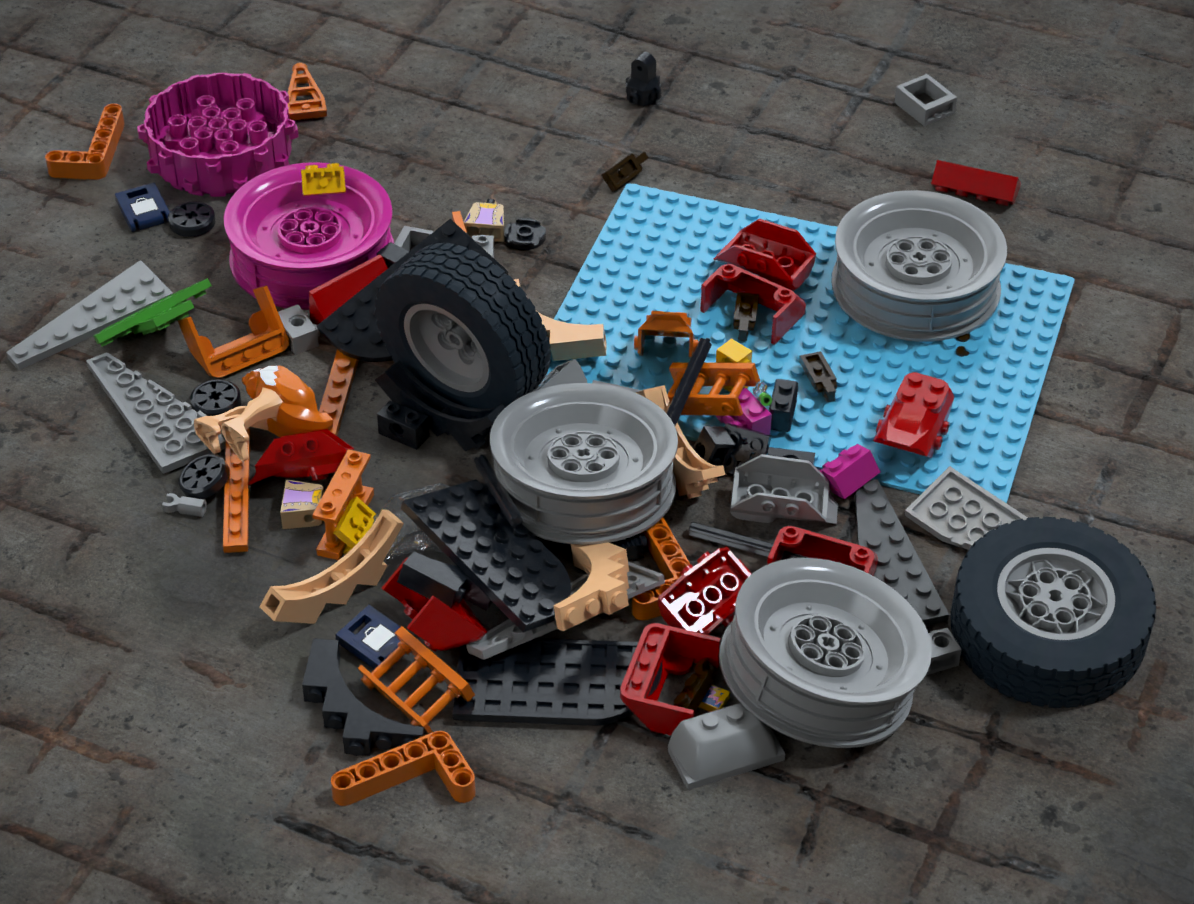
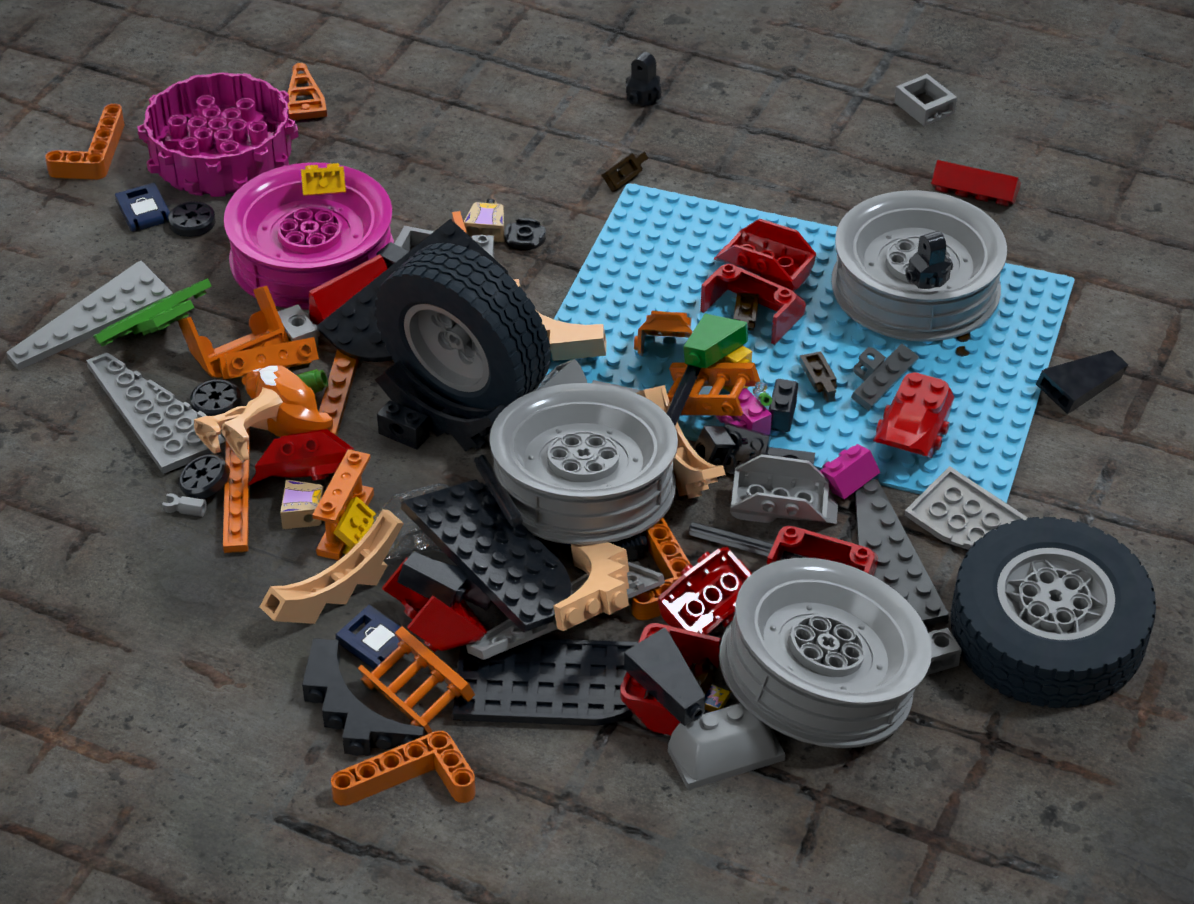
none -> orange fence [218,337,319,380]
none -> bright green brick [297,369,328,393]
none -> black slope [624,628,705,726]
none -> green slope [683,313,748,368]
none -> dark grey plate [851,343,919,411]
none -> black piece [905,231,953,289]
none -> black slope [1035,350,1128,414]

